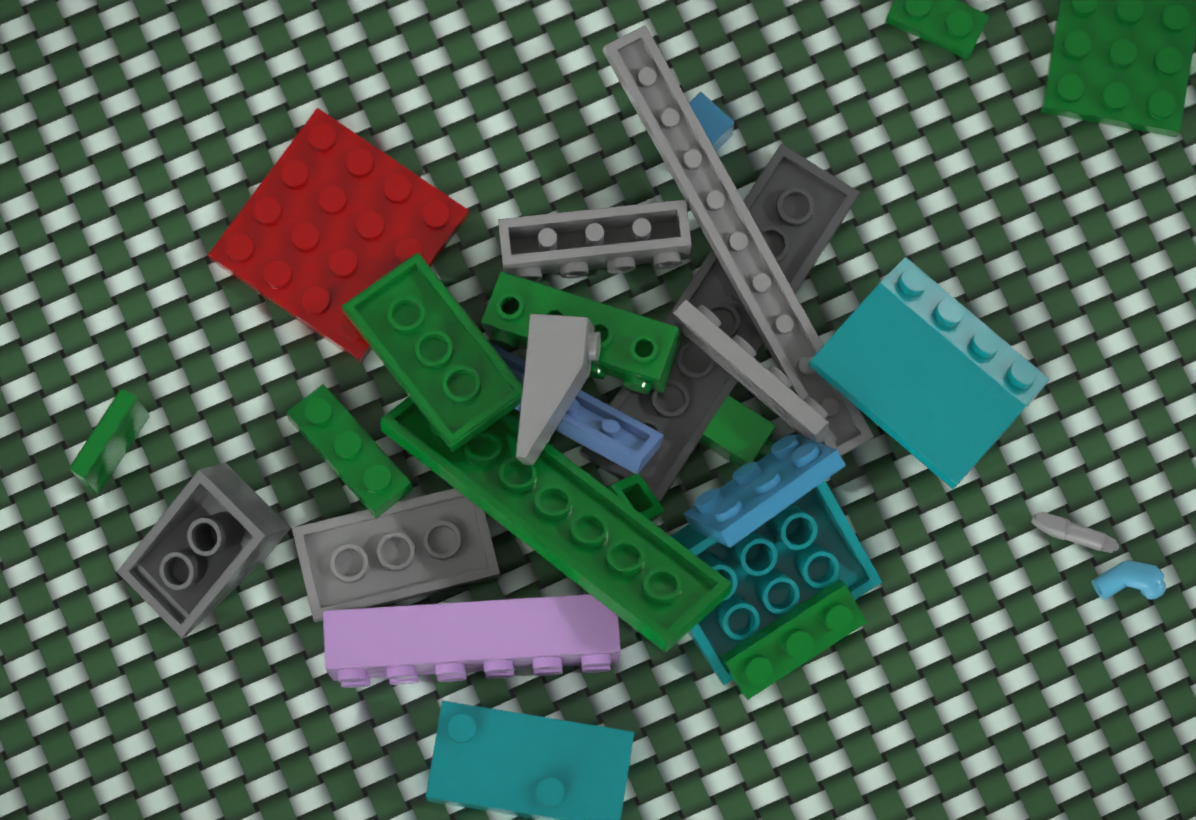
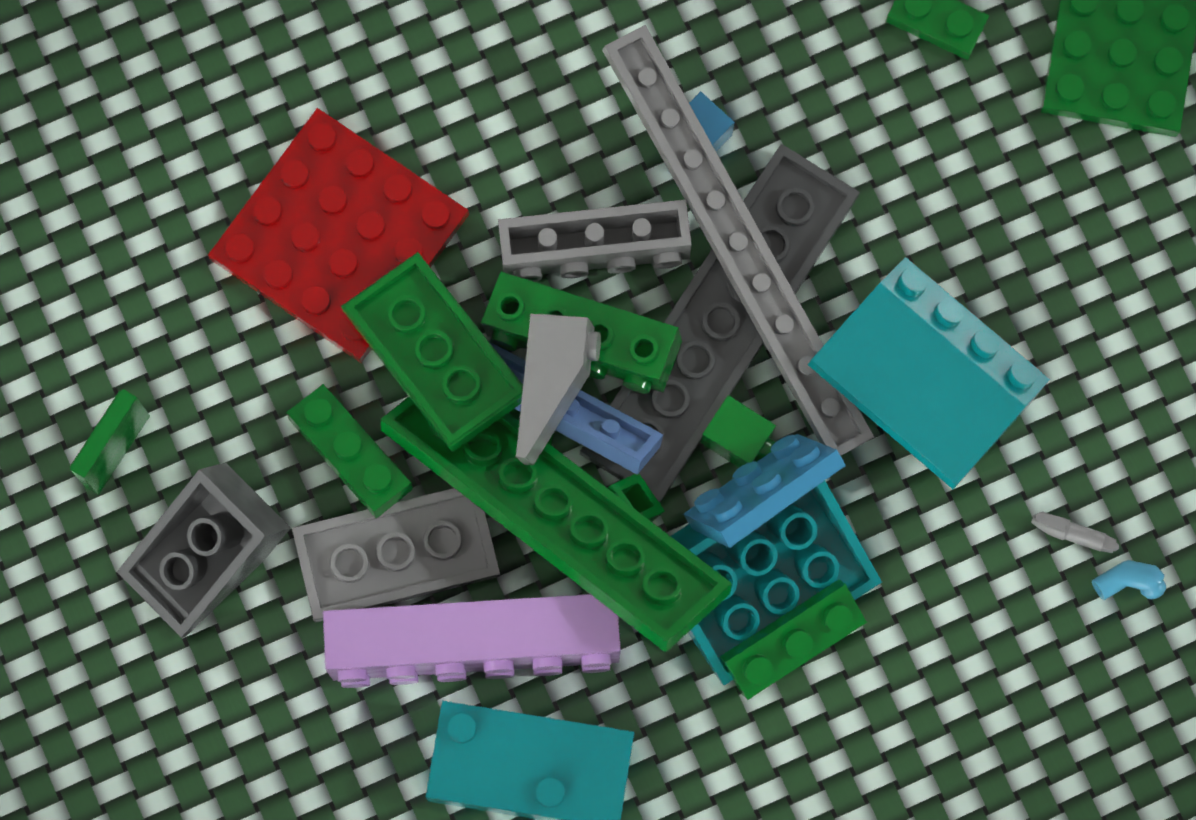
light grey plate [673,300,829,443] -> none

